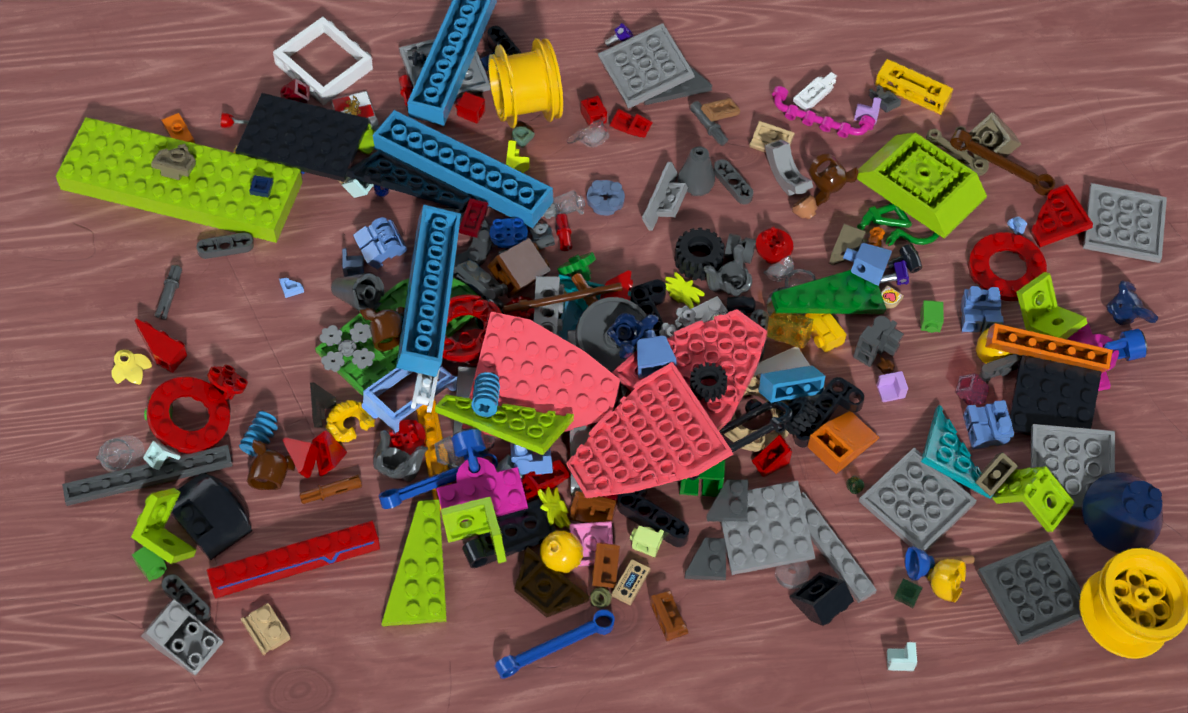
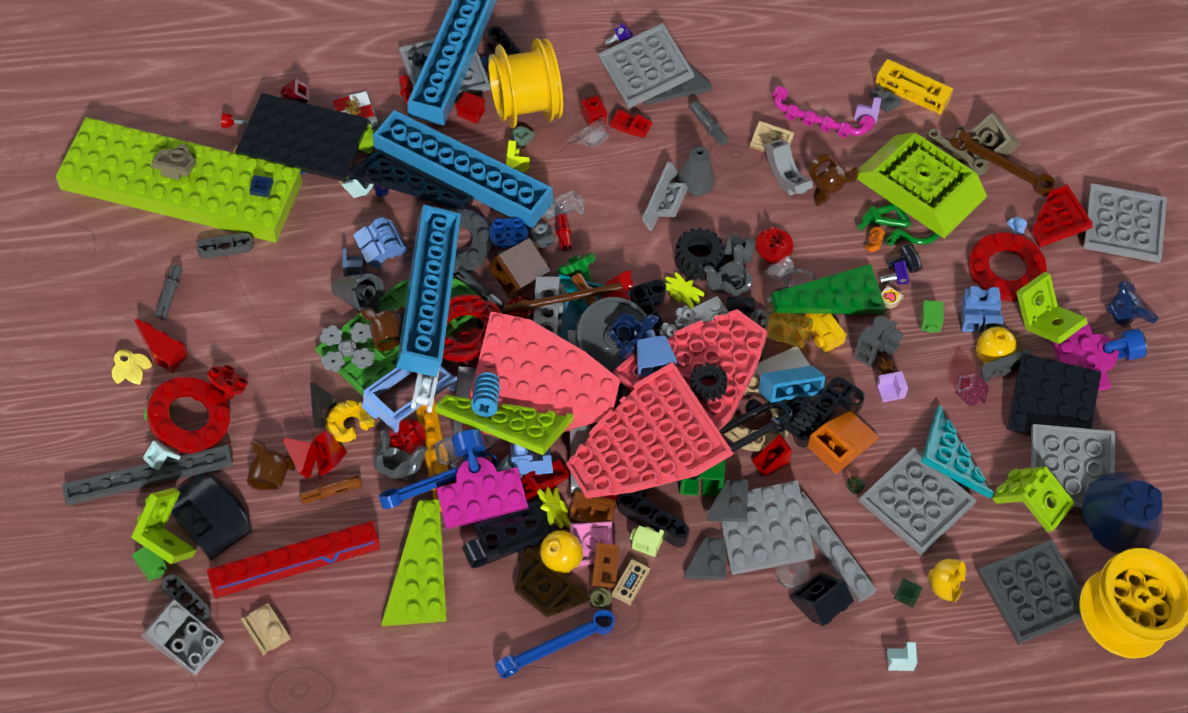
clear piece [96,435,144,472] -> none
orange plate [162,113,195,143] -> none
dark azure piece [239,411,278,456] -> none
white window [273,17,373,105] -> none
light blue tile [279,278,304,298] -> none
lime bracket [440,497,506,564] -> none
dark grey plate [456,260,508,300] -> none
dark red plate [459,198,489,238] -> none
sand blue plate [587,180,625,216] -> none
dark orange hinge [650,591,689,642] -> none
medium nougat plate [701,98,741,122] -> none
dark grey beam [713,159,753,205] -> none
nougat cone [792,195,817,220] -> none
white hinge [793,72,837,111] -> none
dark tan slope [829,224,867,265] -> none
medium blue torso [843,243,892,286] -> none
blue piece [905,547,975,580] -> none
medium blue hips [963,400,1014,450] -> none
dark tan slope [975,452,1018,497] -> none
orange brick [985,323,1113,373] -> none

